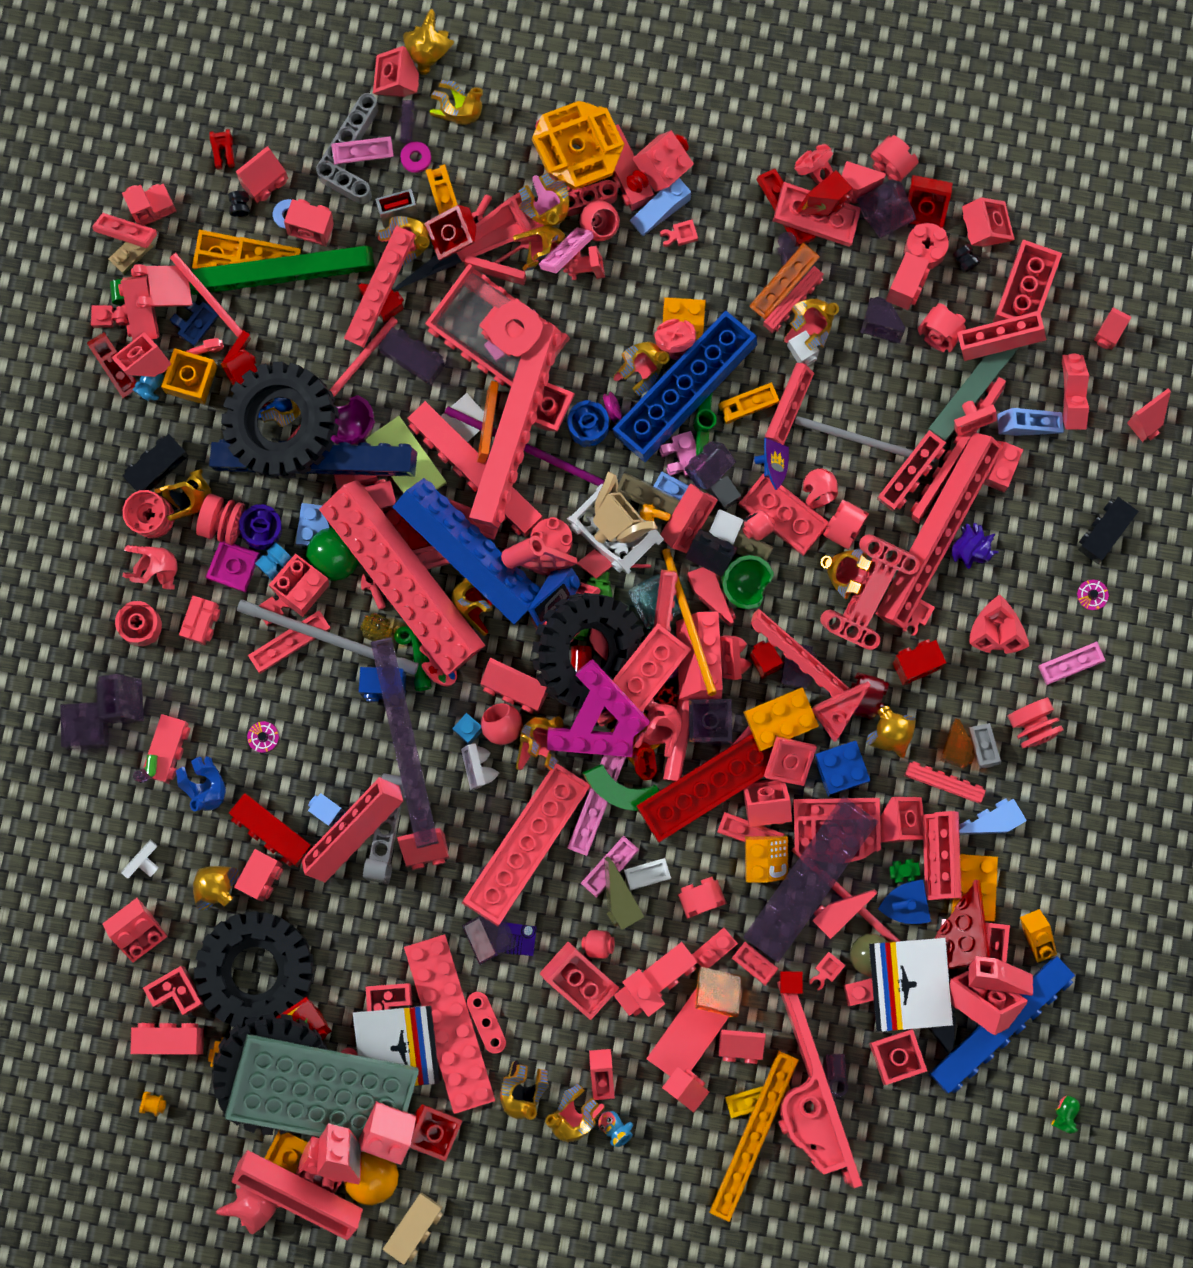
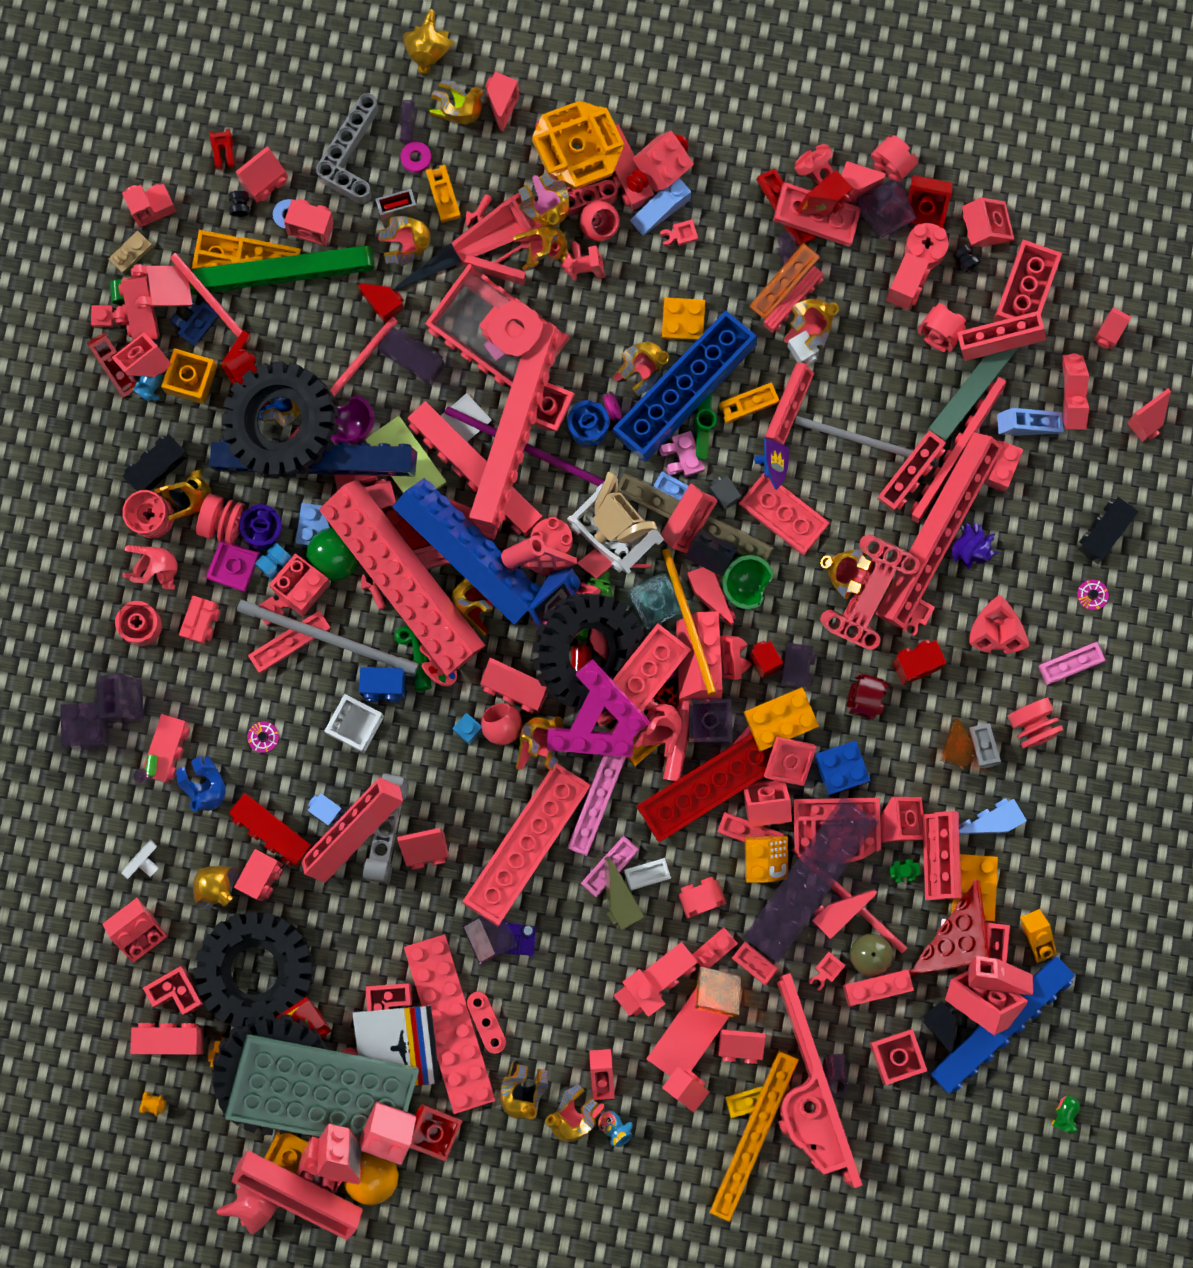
coral tile [92,213,157,248] -> none
coral bar [186,338,224,355] -> none
bright pink tile [331,136,394,165] -> none
coral plate [344,225,416,348] -> none
clear yellow head [360,613,393,644] -> none
clear purple plate [371,637,439,848] -> none
coral slope [373,46,419,97] -> none
tan brick [382,1192,443,1265] -> none
red slope [425,205,477,261] -> none
white tile [461,743,499,790] -> none
orange tile [477,381,499,464] -> none
bright pink tile [539,227,594,273] -> none
coral slope [539,941,619,1020] -> none
coral head [582,930,615,959] -> none
green tile [583,764,659,811] -> none
red beam [633,742,657,780] -> none
light orange plate [640,504,670,521] -> none
coral piece [653,570,678,633] -> none
coral tile [654,319,696,360] -> none
clear purple brick [684,442,736,489] -> none
white sticker [709,509,743,545] -> none
coral head [743,510,775,541] -> none
coral plate [751,609,850,697] -> none
red tile [780,971,803,994] -> none
coral helmet [803,468,838,509] -> none
coral wing [812,681,871,742] -> none
coral brick [823,500,869,550] -> none
clear purple slope [860,297,905,343] -> none
pearl gold piece [867,706,916,758] -> none
white sticker [869,938,953,1032] -> none
blue shield [878,879,931,924] -> none
coral piece [904,761,986,804] -> none
coral tile [954,401,997,436] -> none
none -> white piece [324,694,384,754]
none -> coral slope [485,72,519,131]

